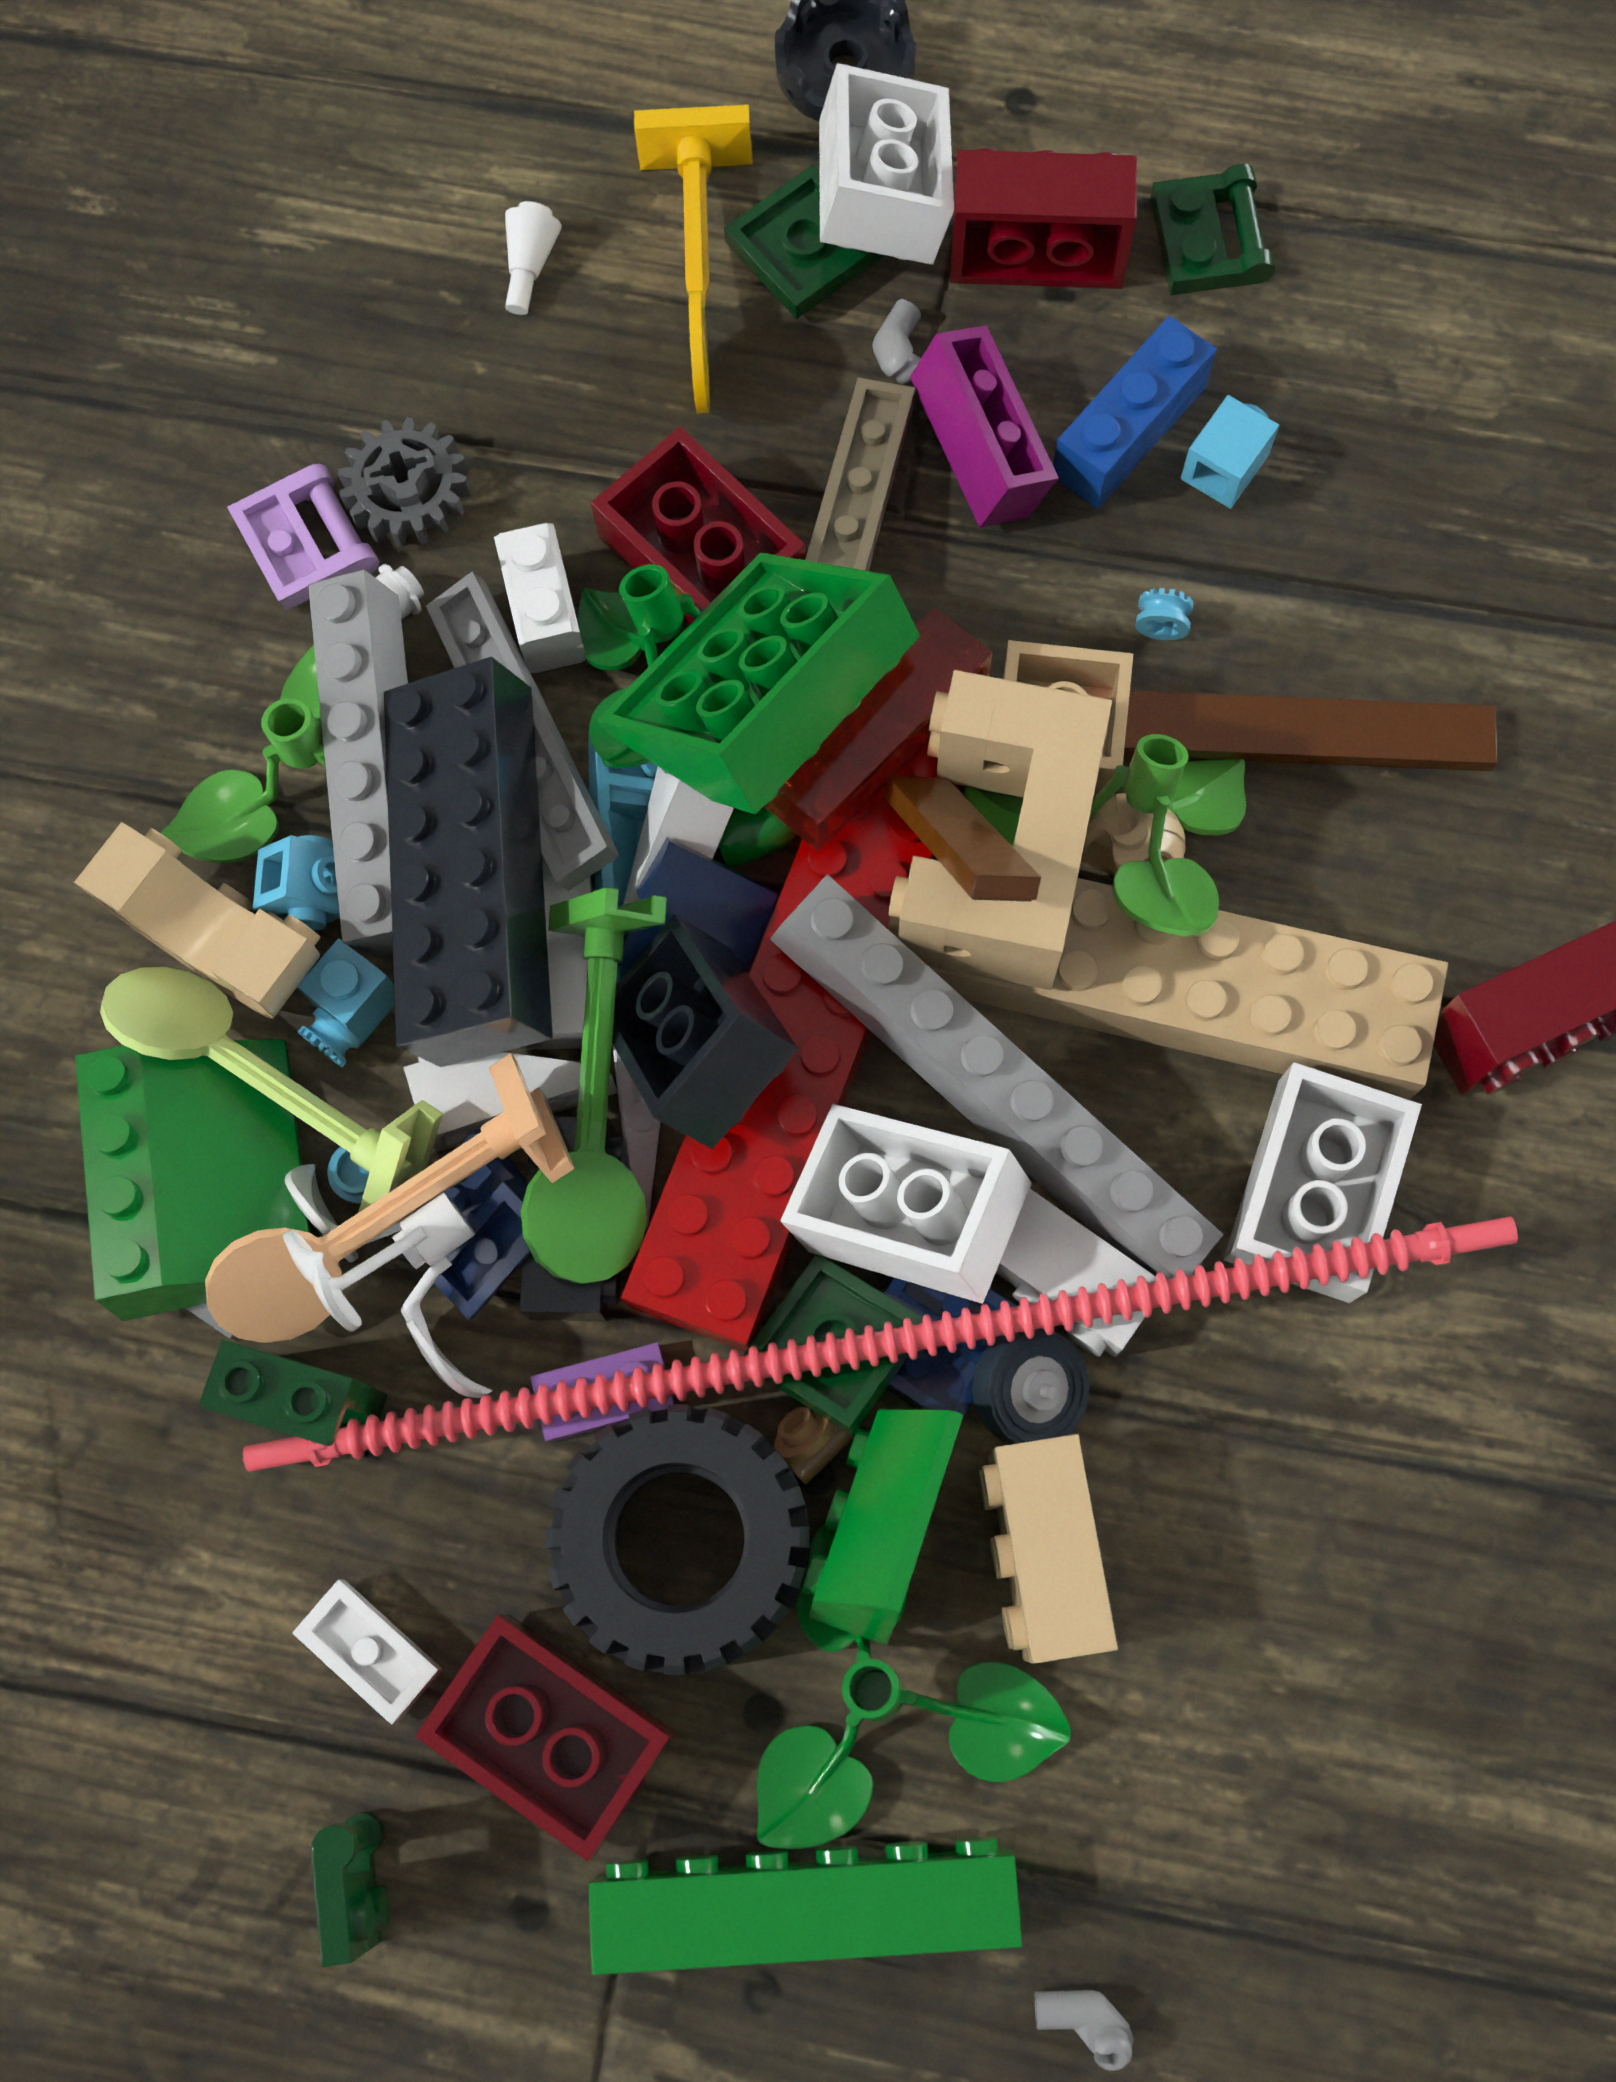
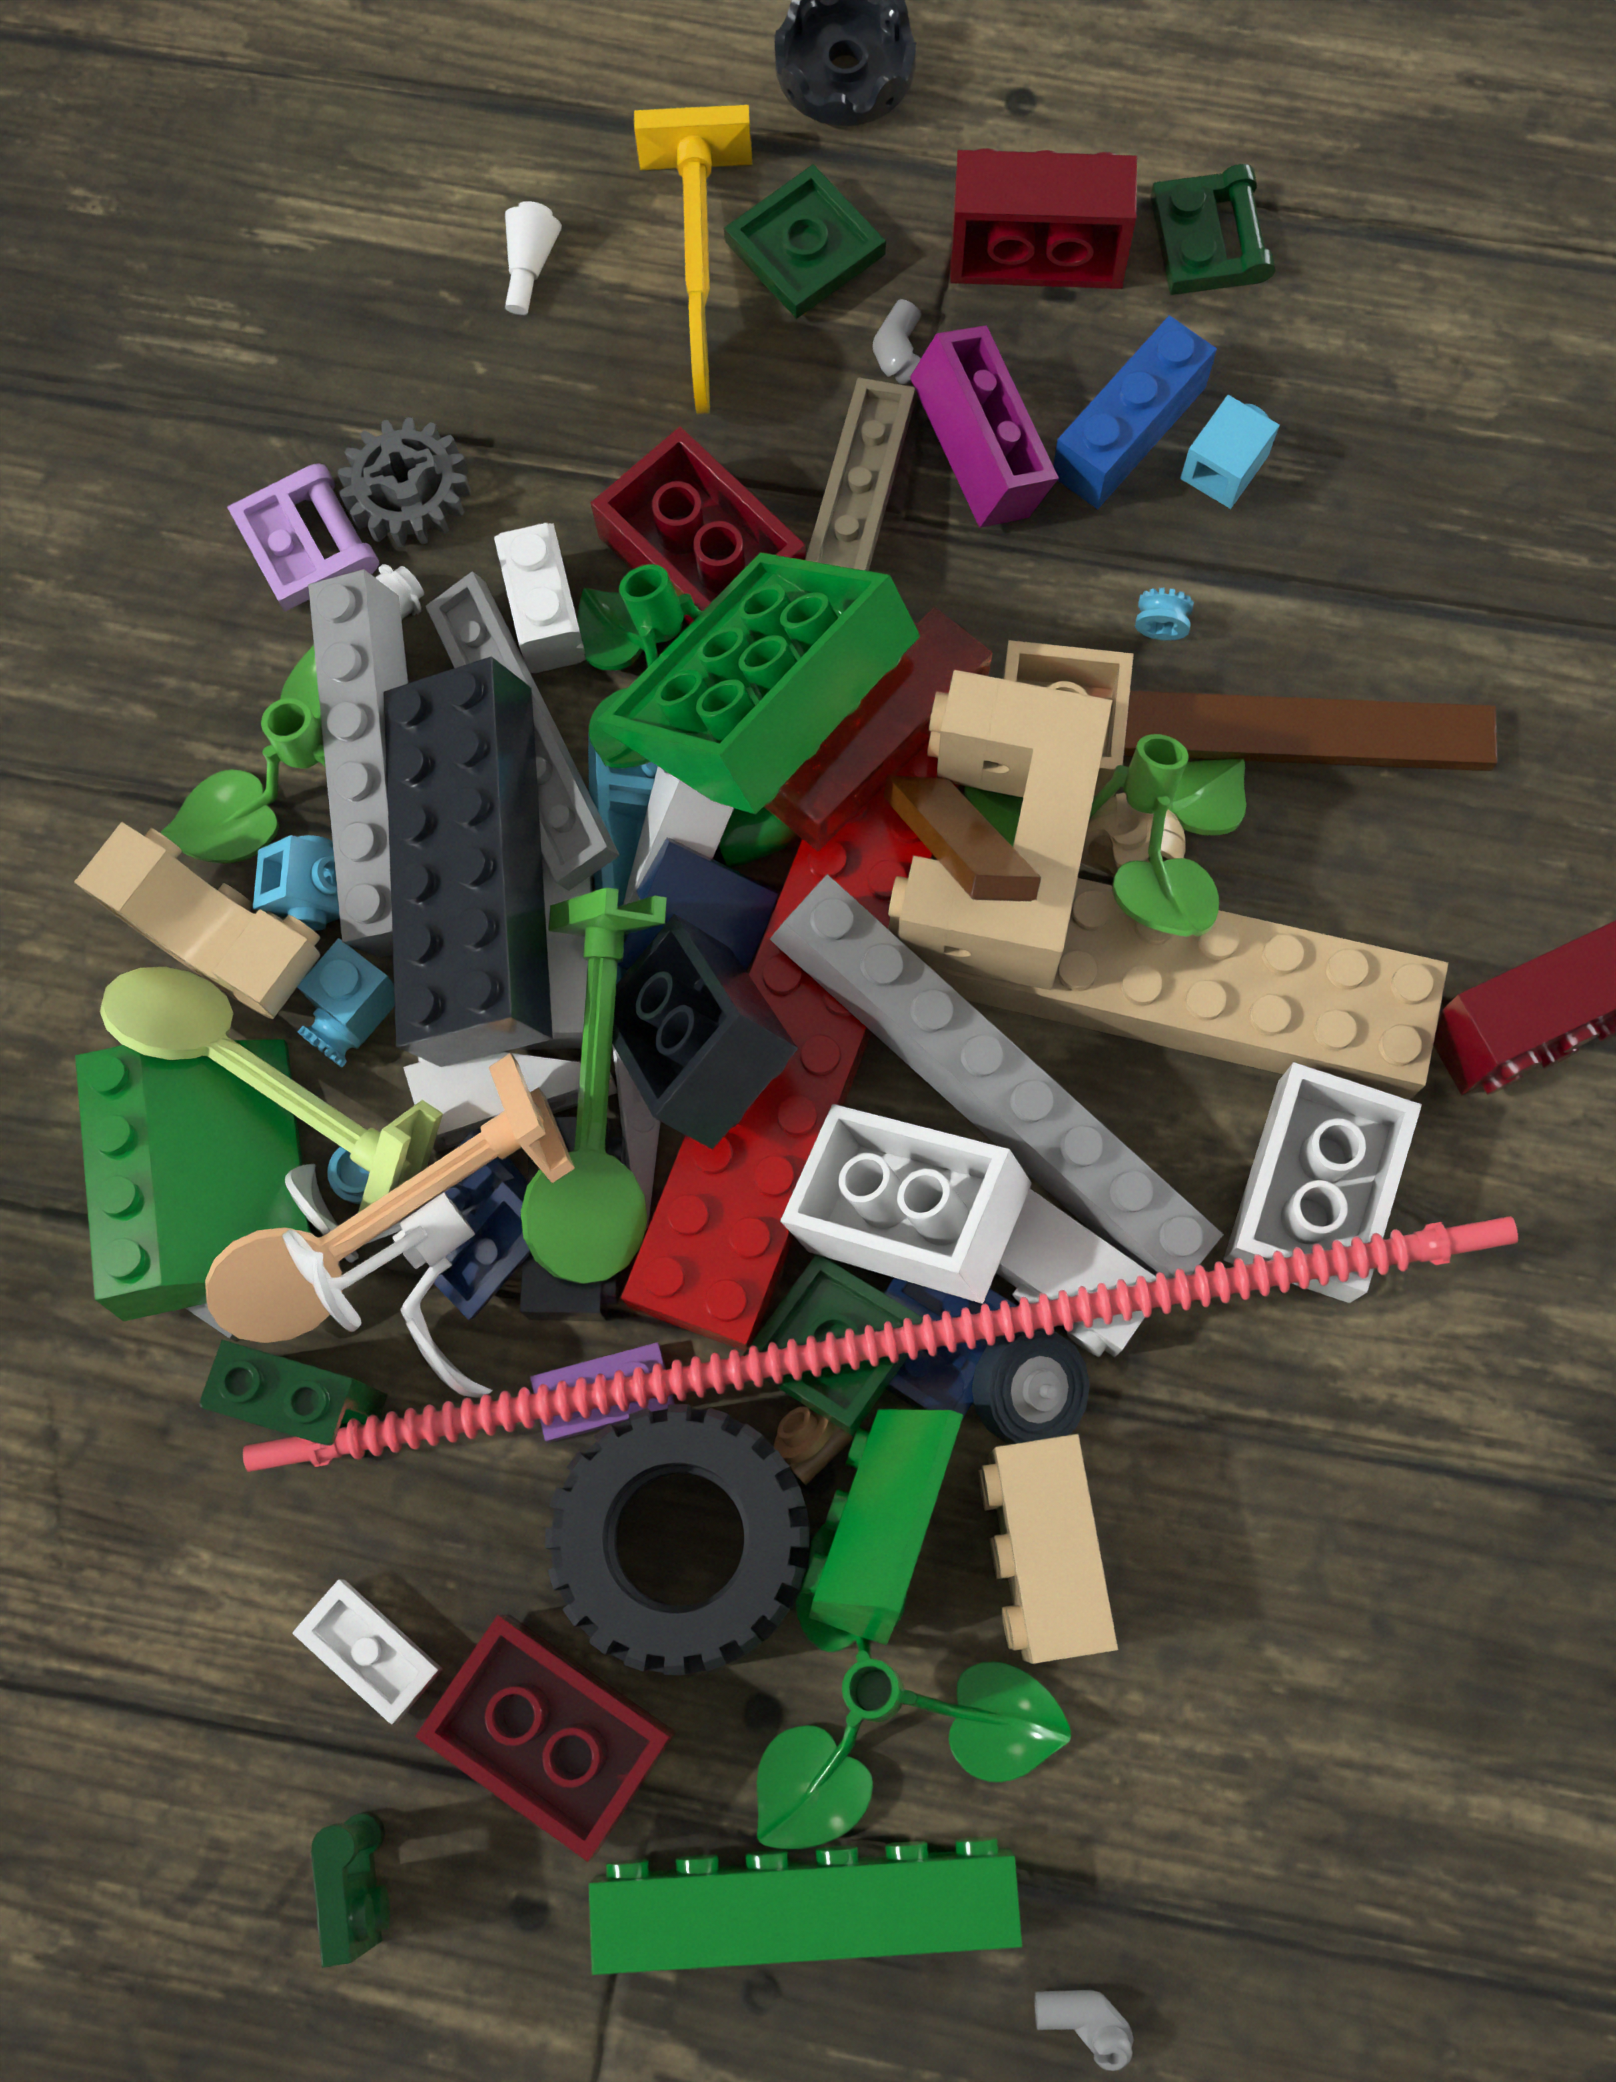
white brick [819,63,954,265] -> none

